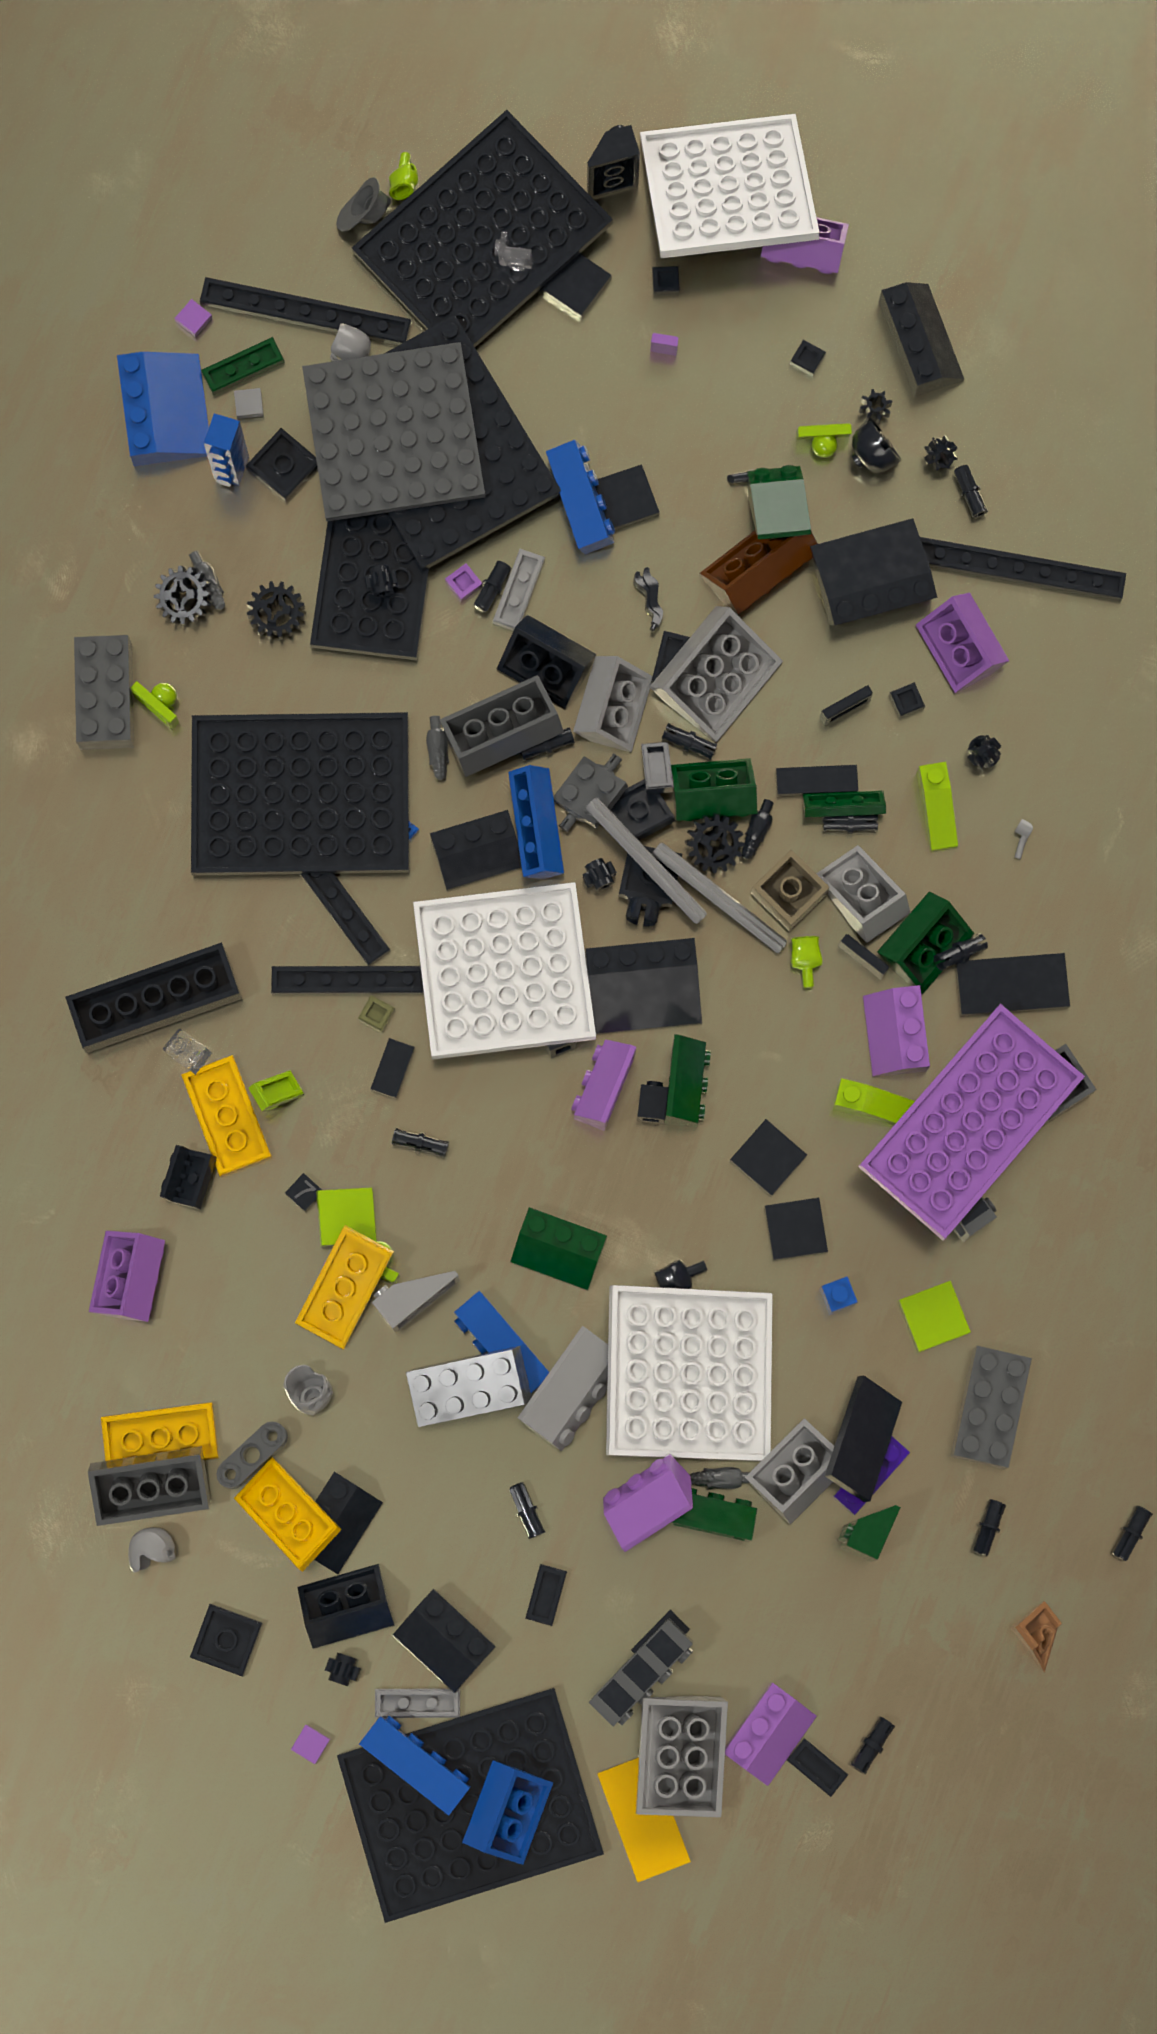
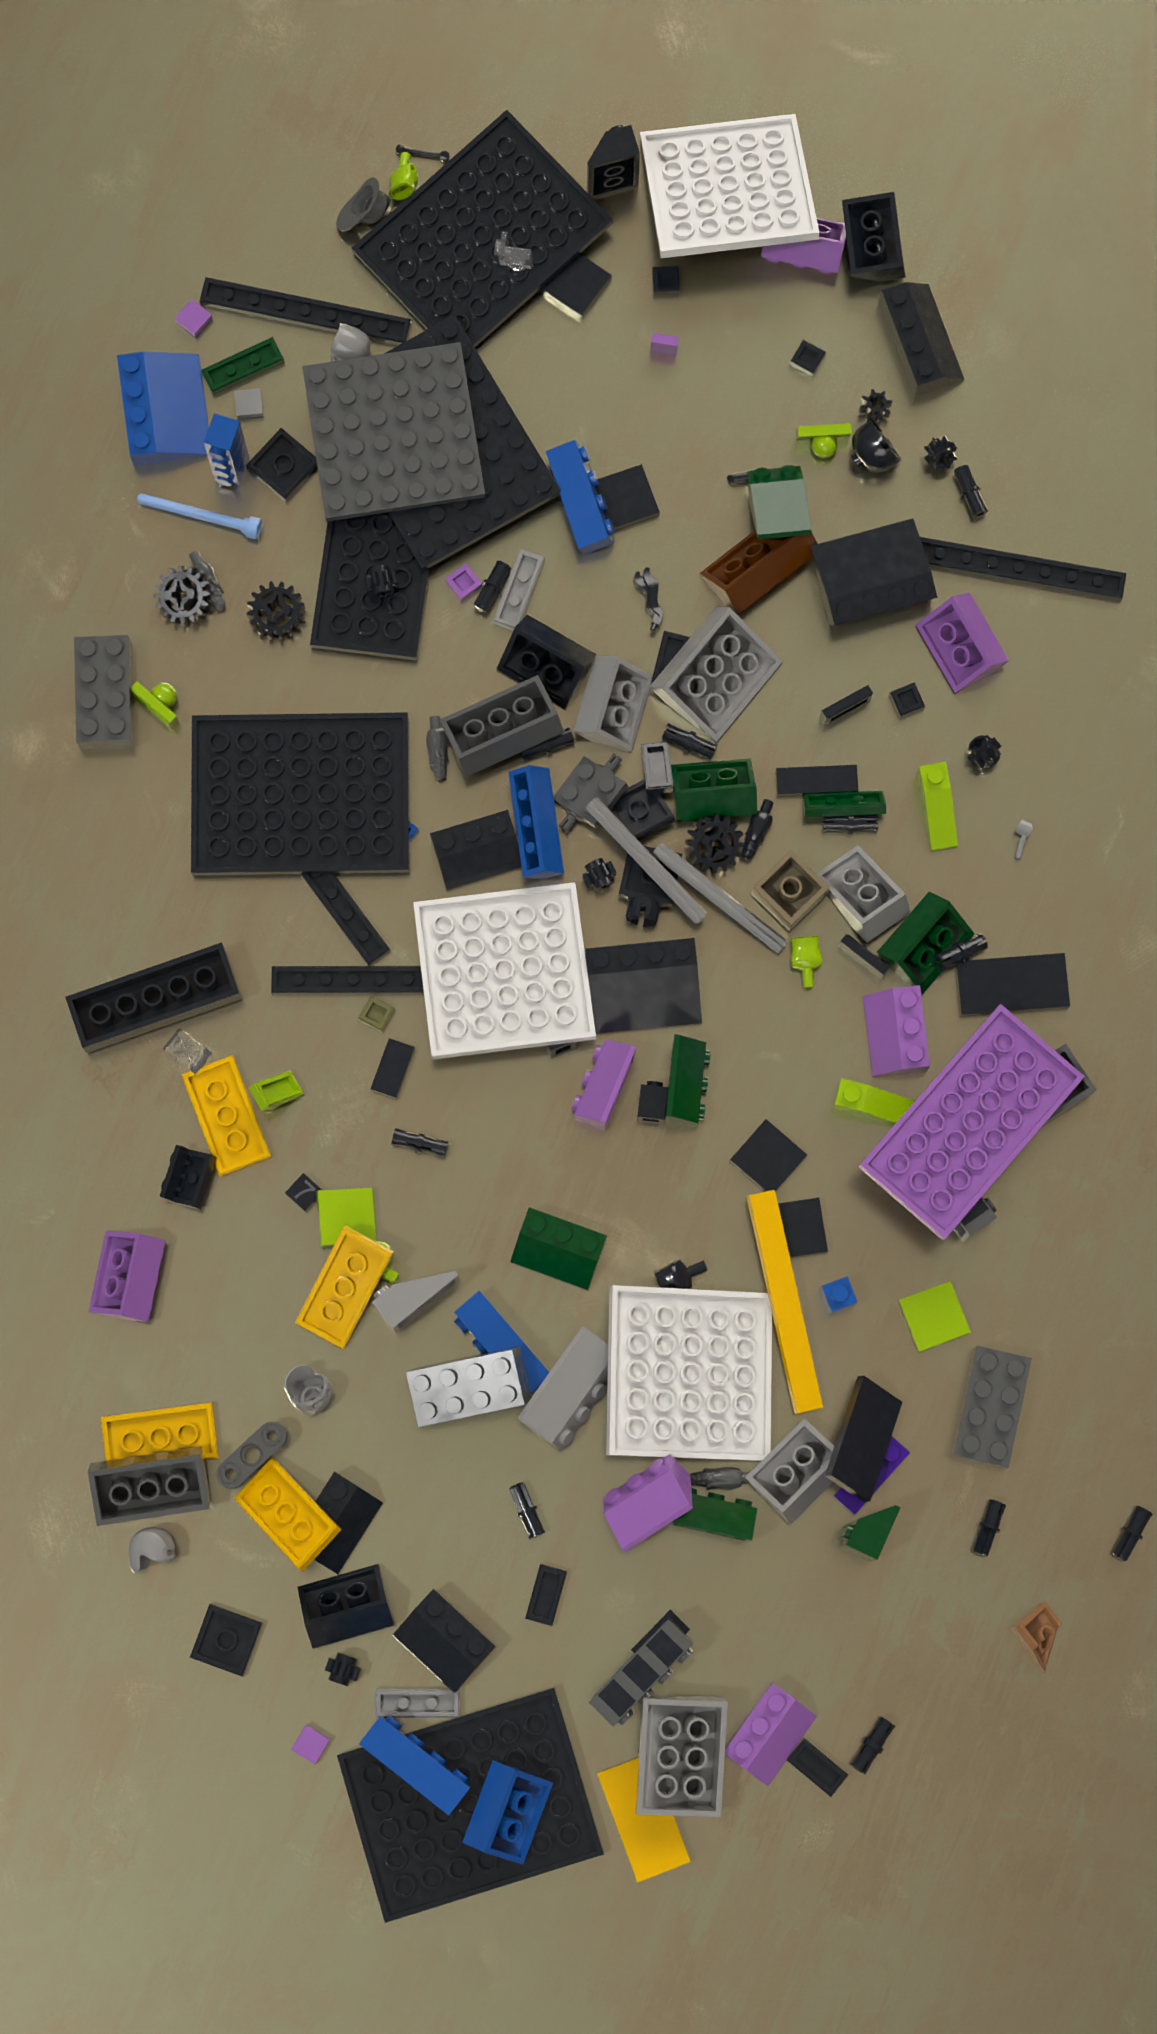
none -> light blue piece [137,494,262,540]
none -> black hinge [395,144,450,163]
none -> yellow tile [746,1190,823,1414]
none -> black slope [842,192,906,282]

